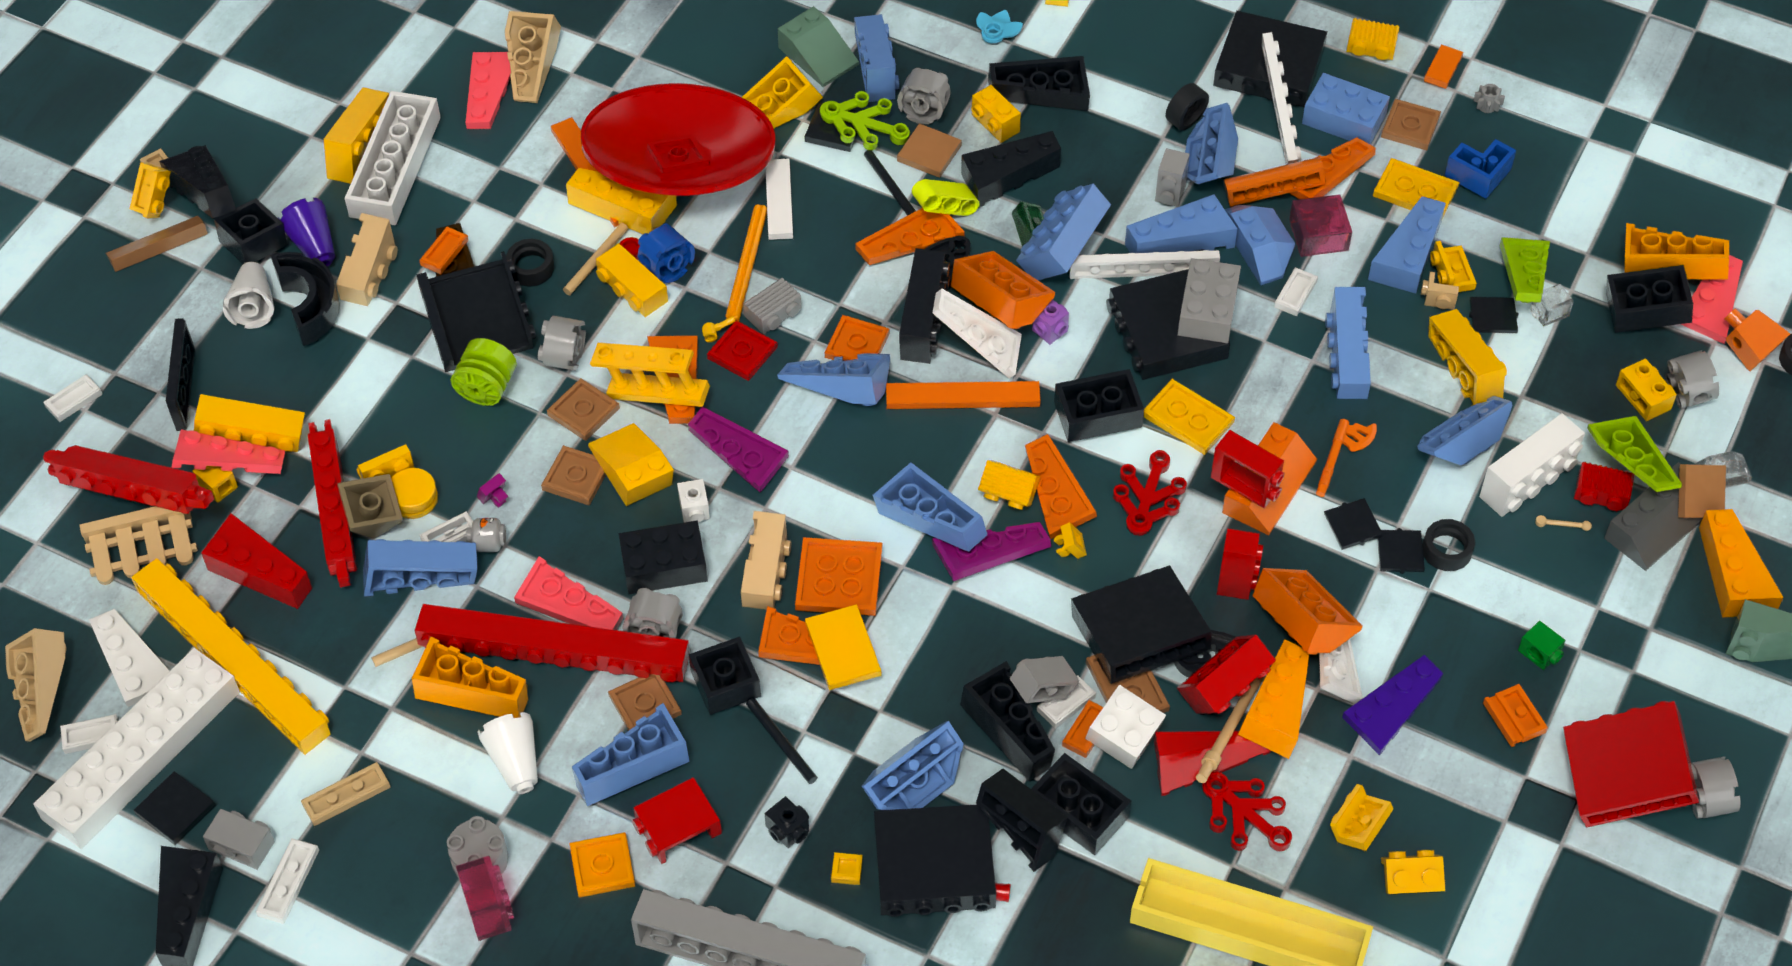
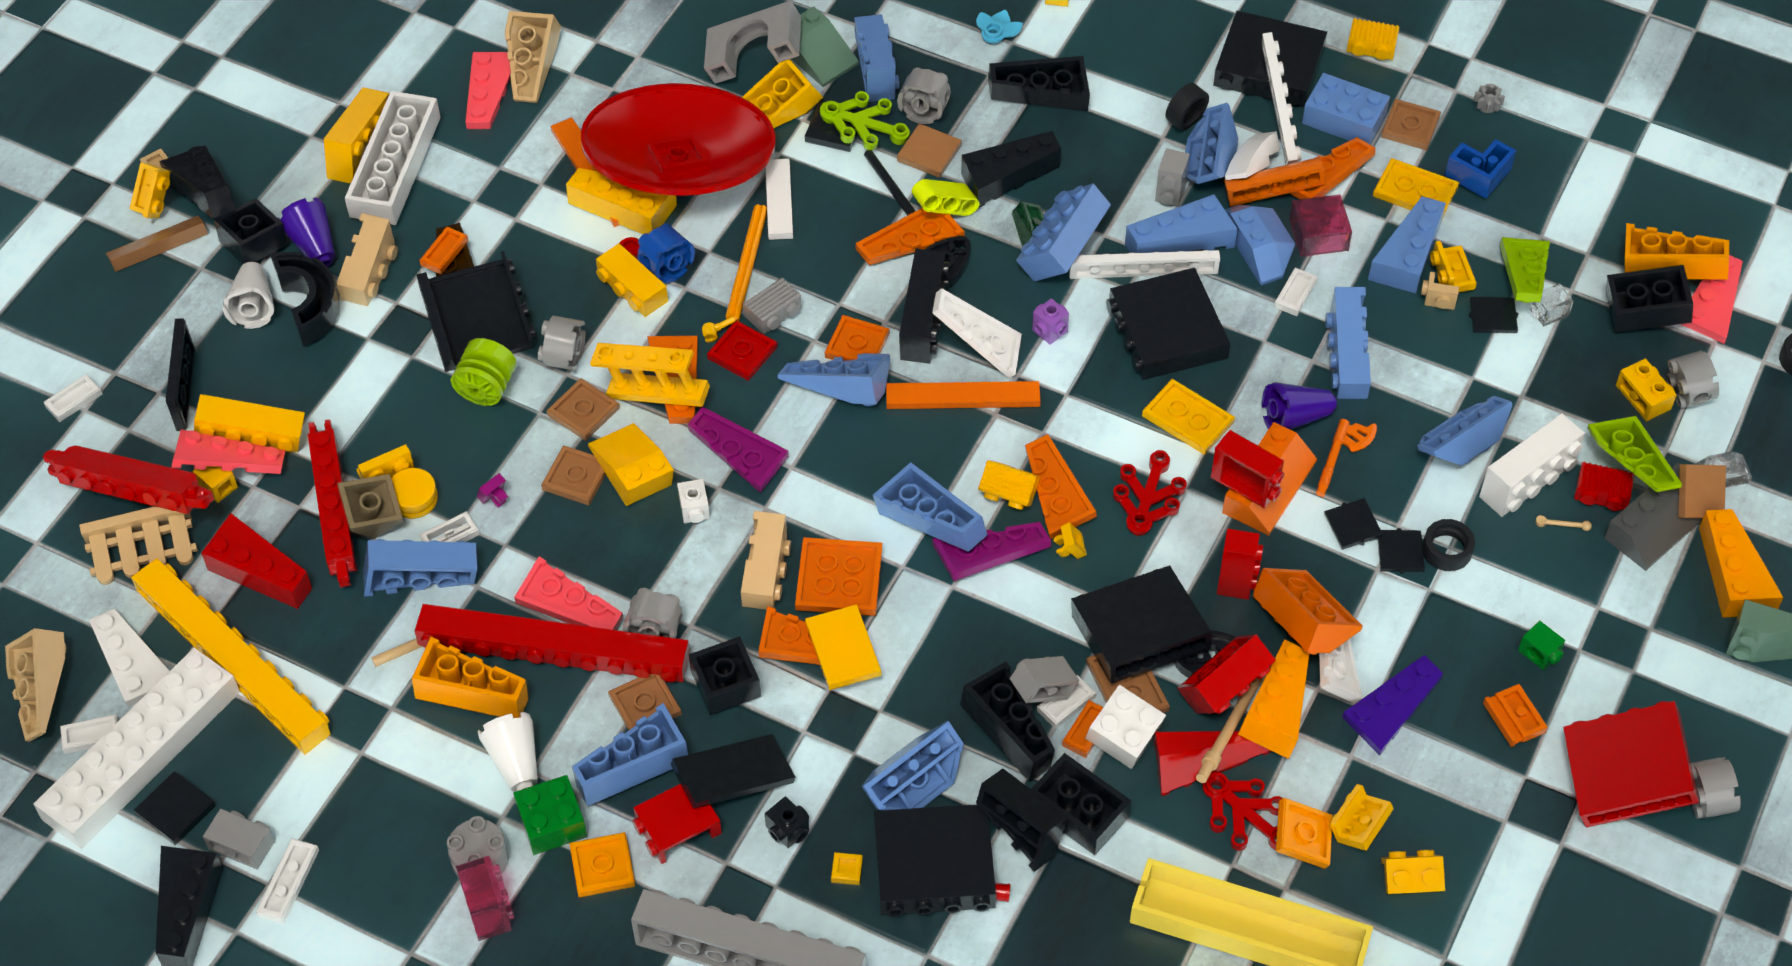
tan tile [301,762,391,826] -> none
light grey head [466,518,506,552] -> none
black tyre [506,238,555,286] -> none
tan bar [563,223,628,295] -> none
black brick [618,520,708,595] -> none
black bar [746,698,818,784] -> none
orange slope [951,251,1055,329] -> none
yellow brick [971,85,1021,143] -> none
black brick [1054,369,1144,442] -> none
light grey brick [1178,258,1241,343] -> none
orange tile [1424,44,1463,89] -> none
yellow wedge [1428,309,1507,406] -> none
orange torso [1724,308,1790,371] -> none
none -> green brick [513,775,587,856]
none -> black tile [671,734,796,809]
none -> light grey arch [704,0,801,84]
none -> white slope [1225,131,1280,180]
none -> dark purple cone [1261,382,1337,430]
none -> light orange tile [1276,798,1333,869]

